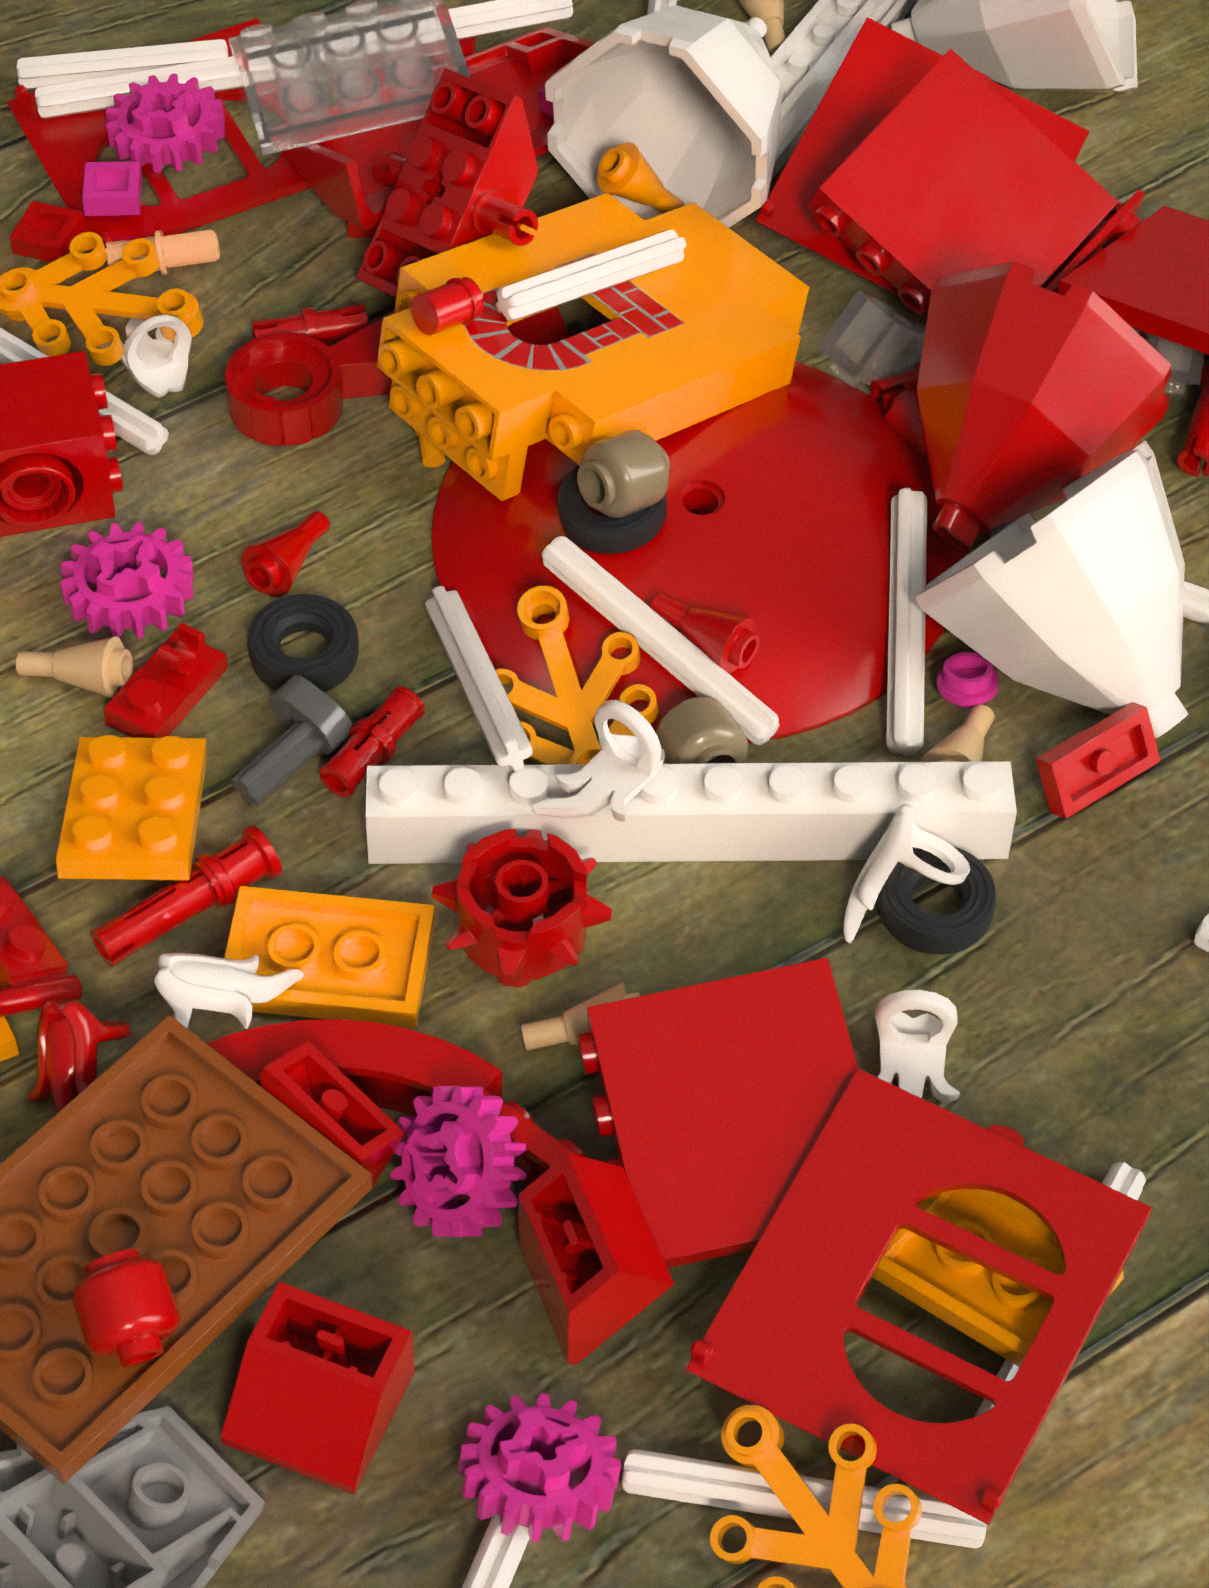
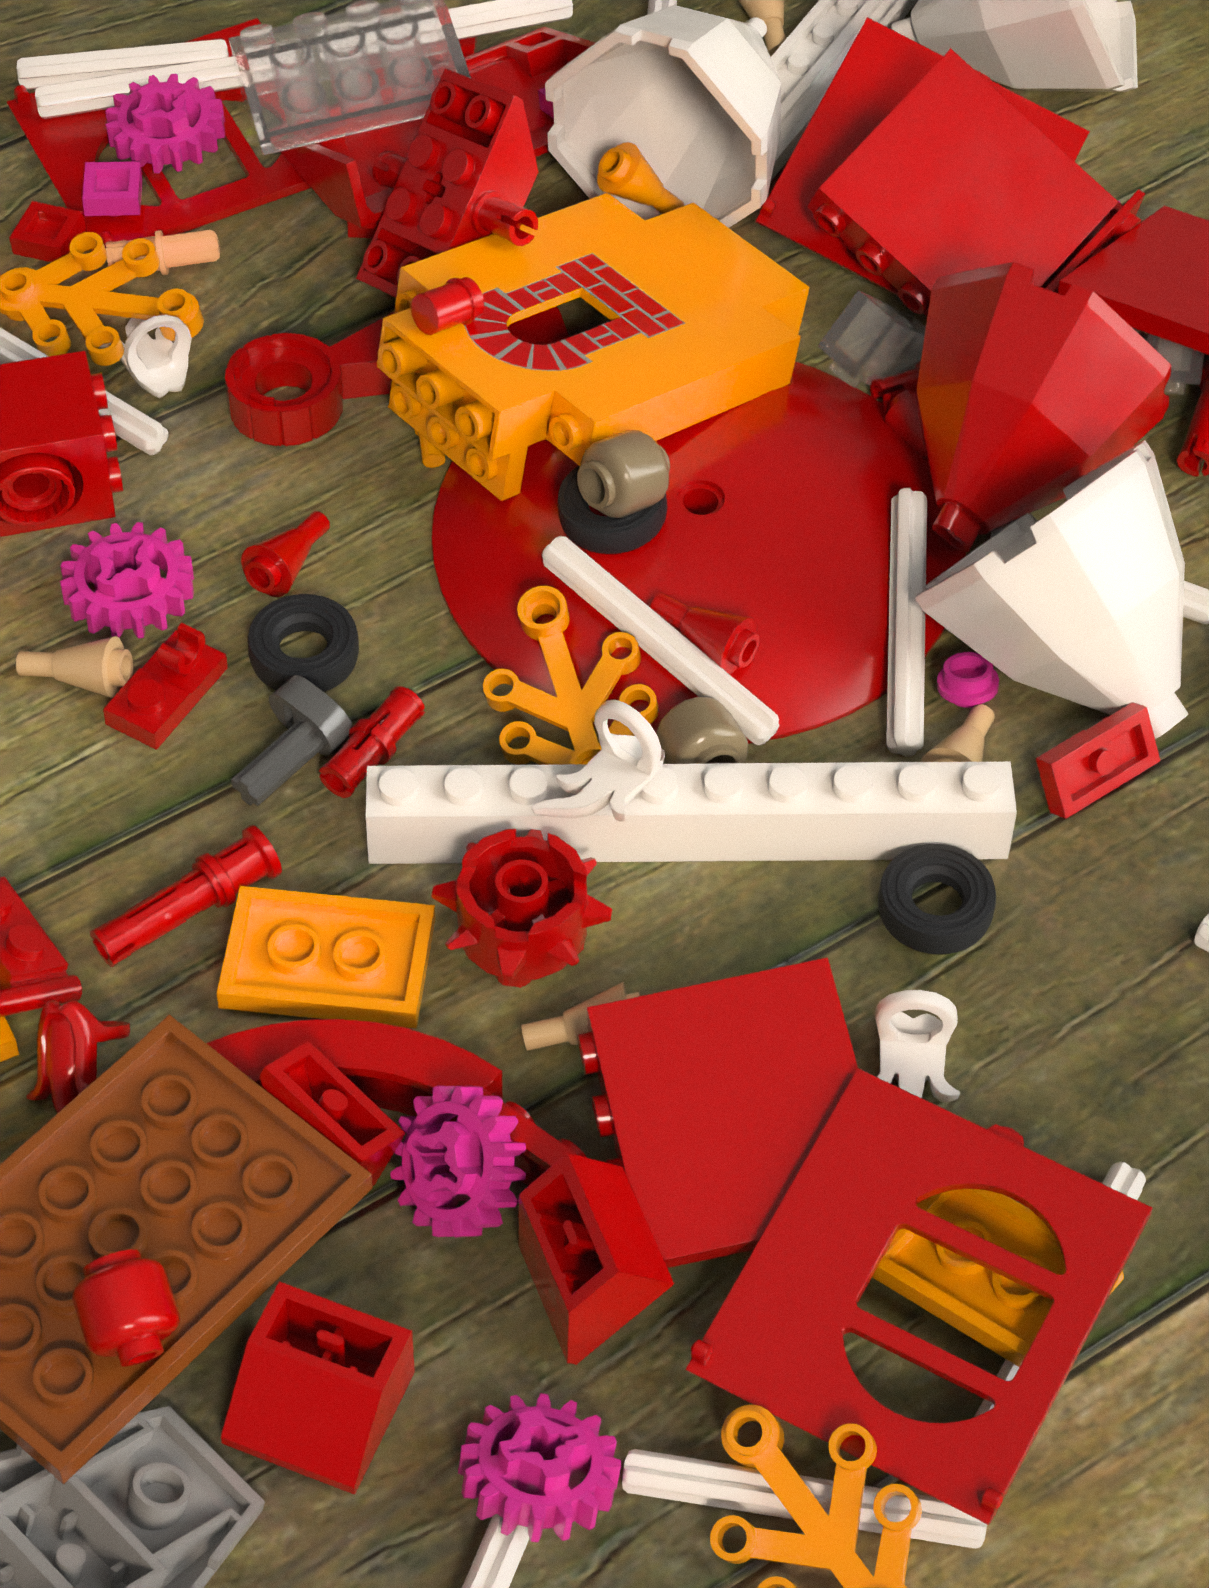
light orange plate [56,735,207,880] -> none
white piece [154,953,304,1029] -> none
red pin [251,303,369,345] -> none
white axle [425,586,533,771] -> none
white axle [495,230,687,321] -> none
white piece [843,804,970,943] -> none

